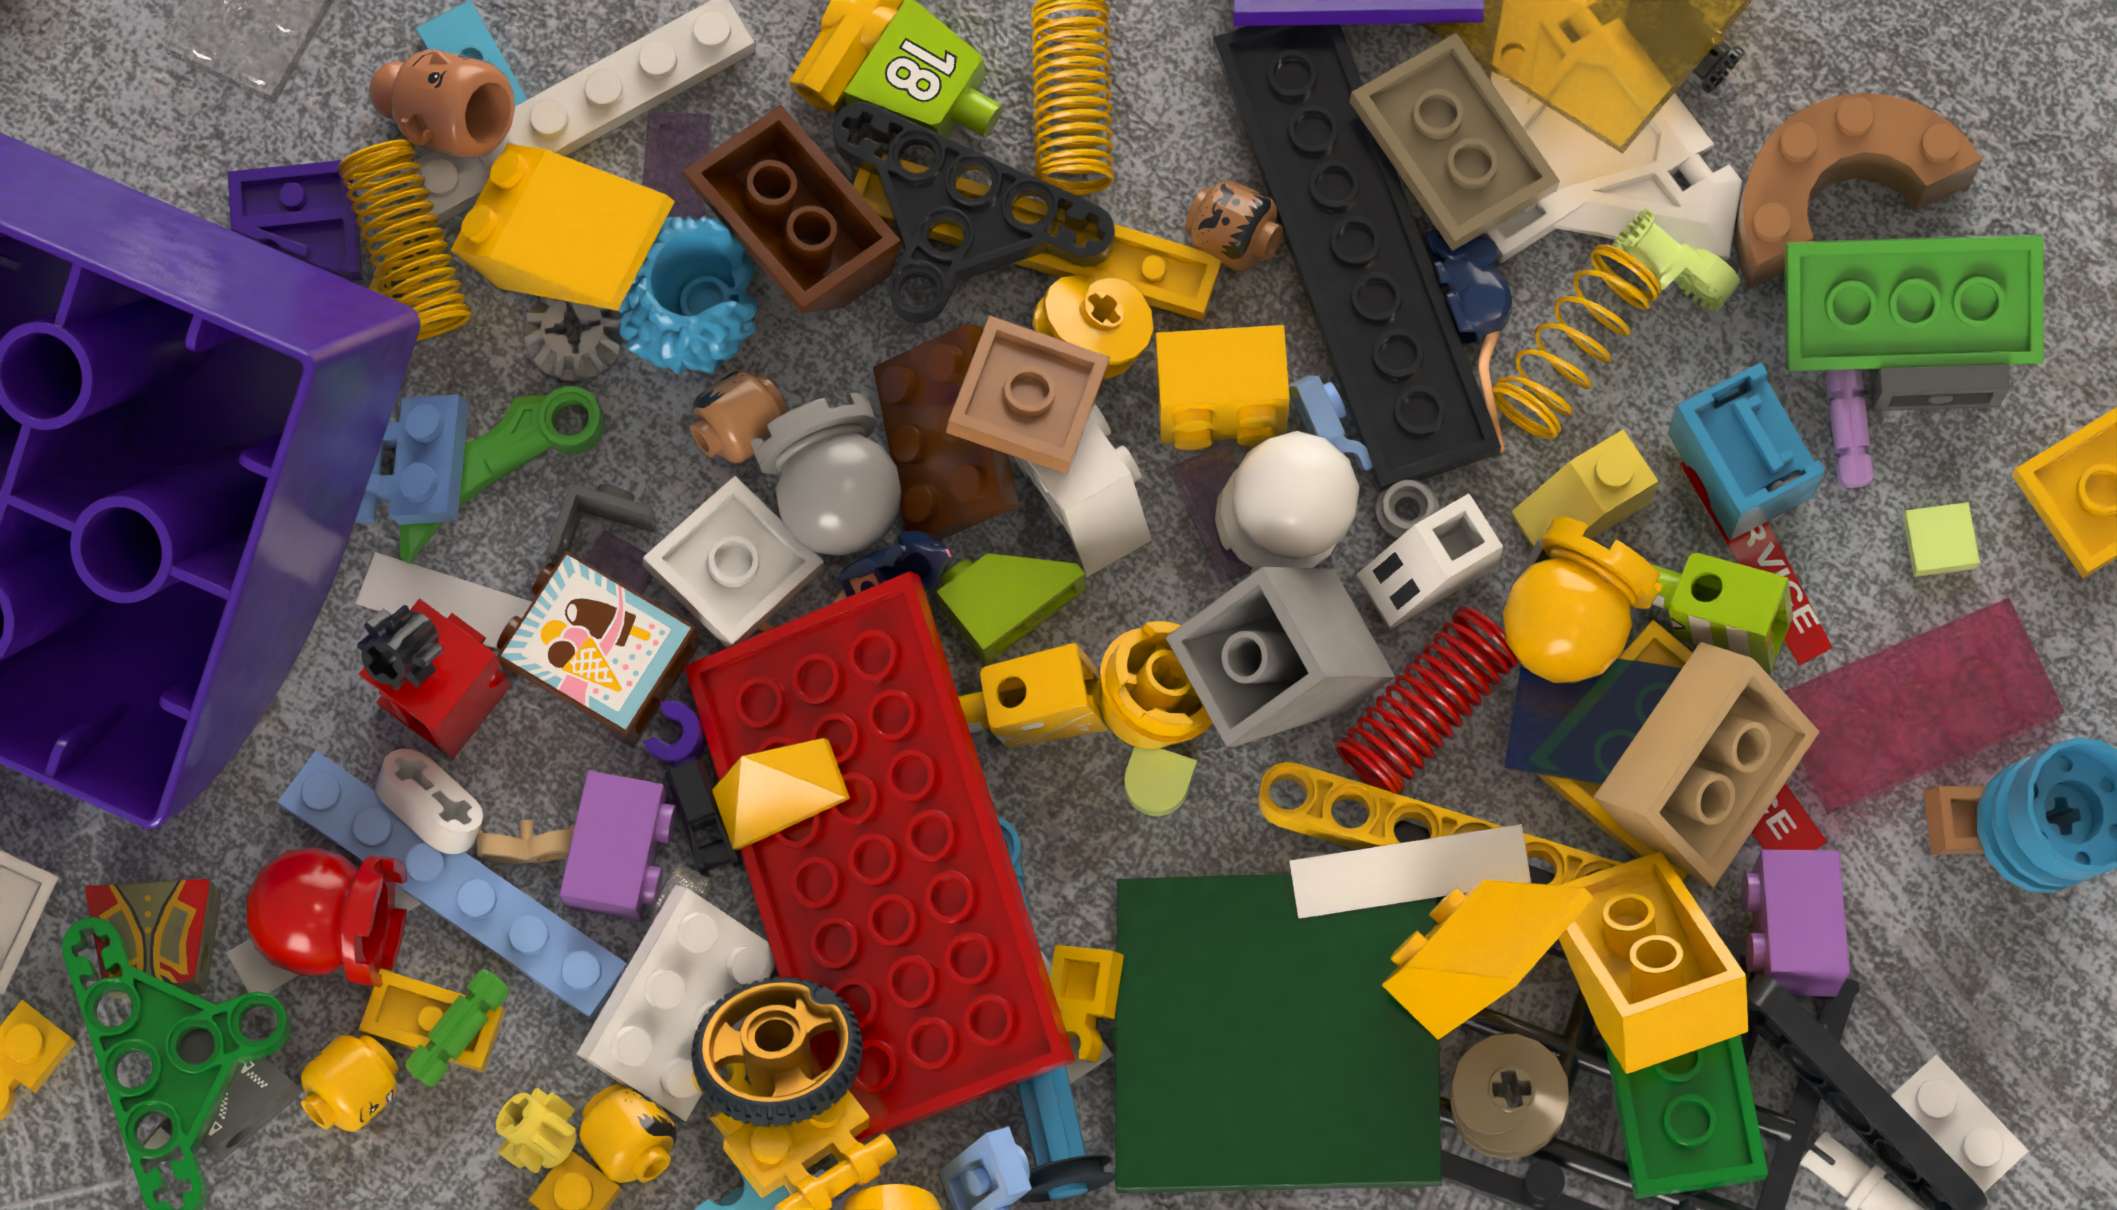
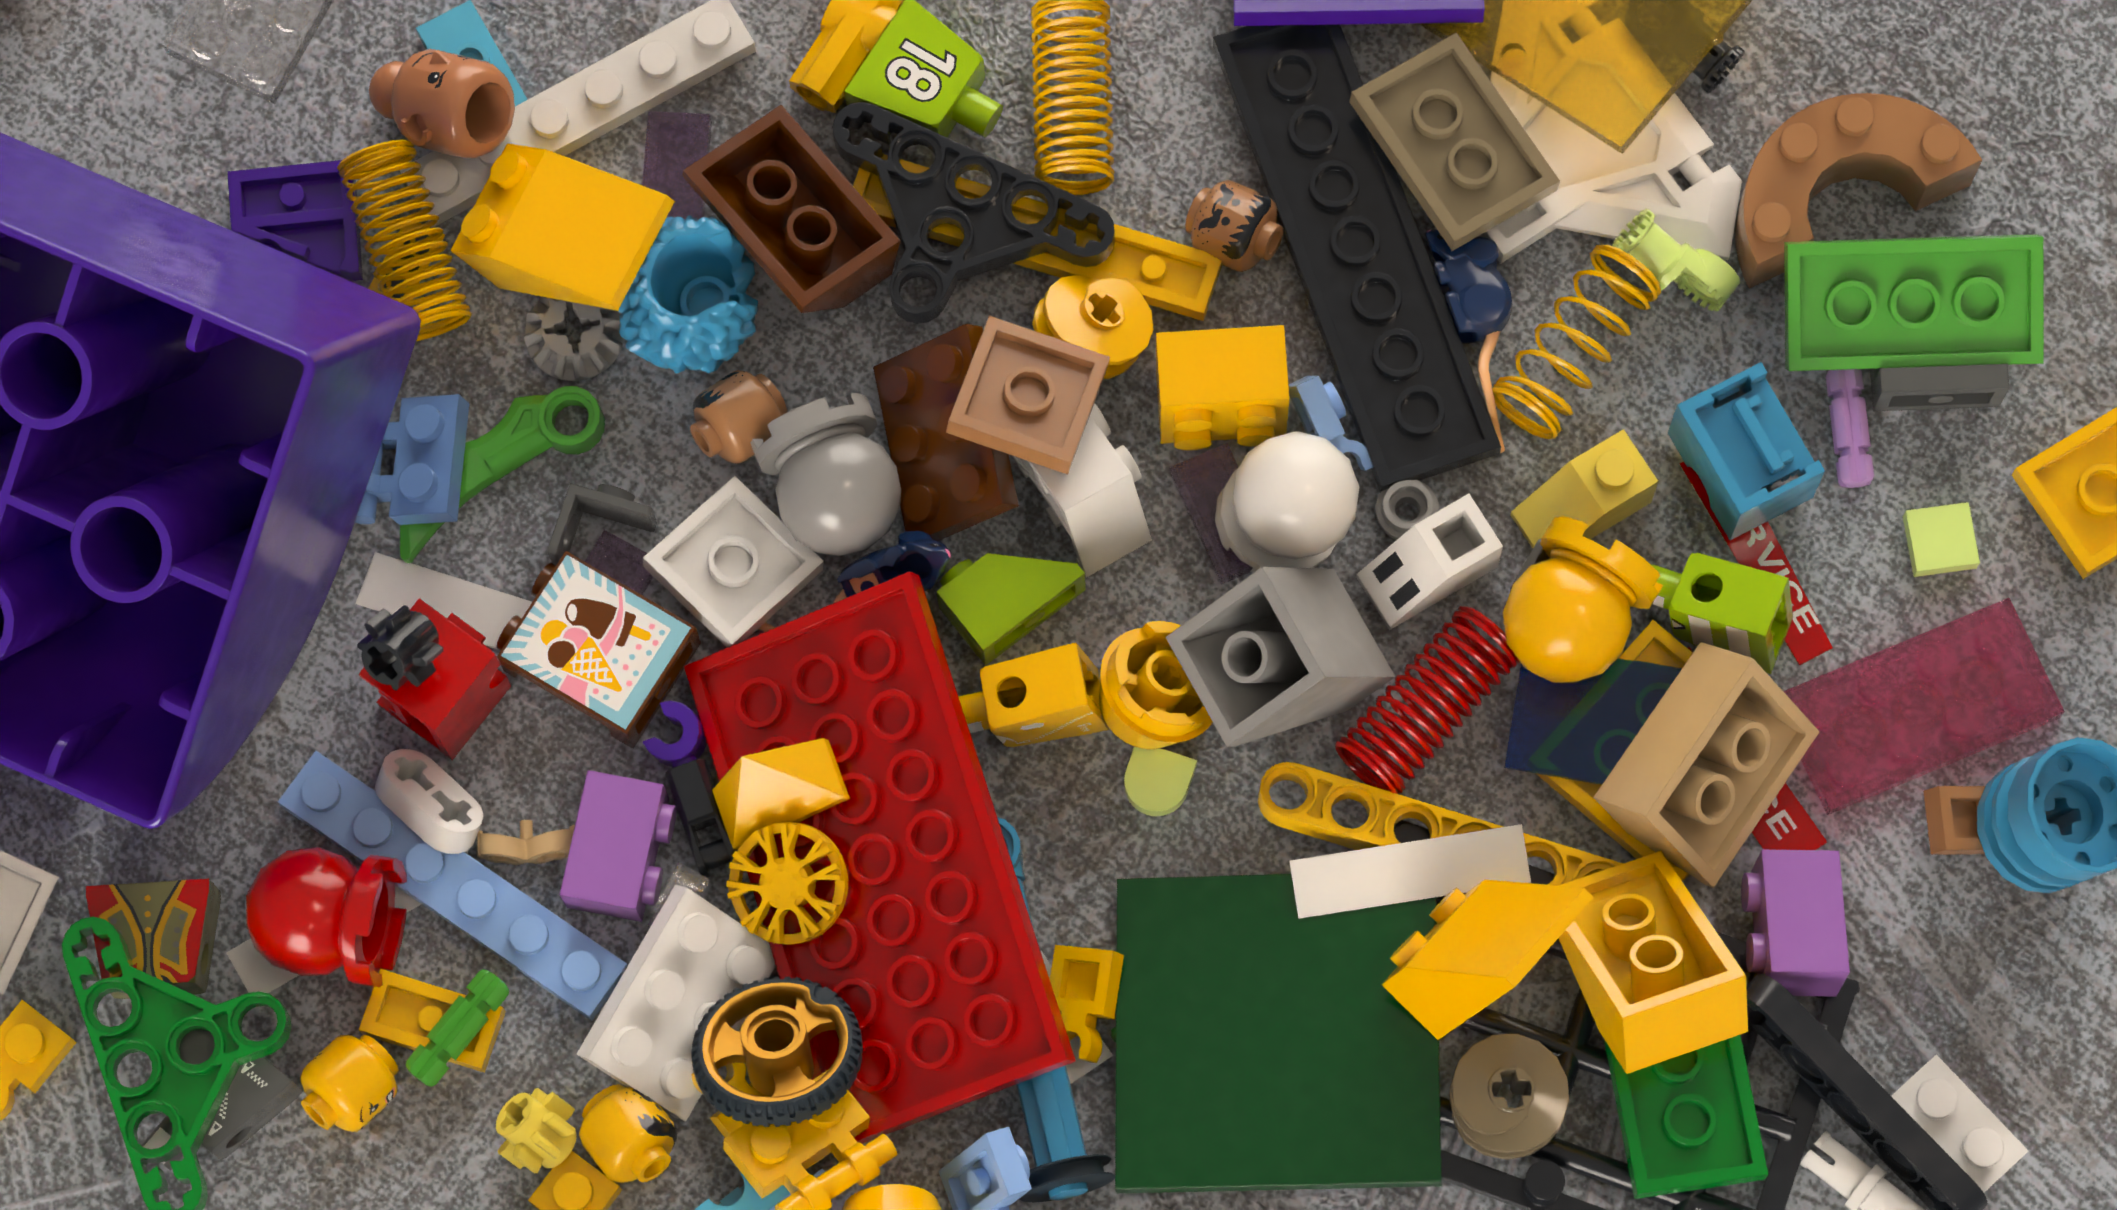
none -> yellow wheel [726,822,848,945]

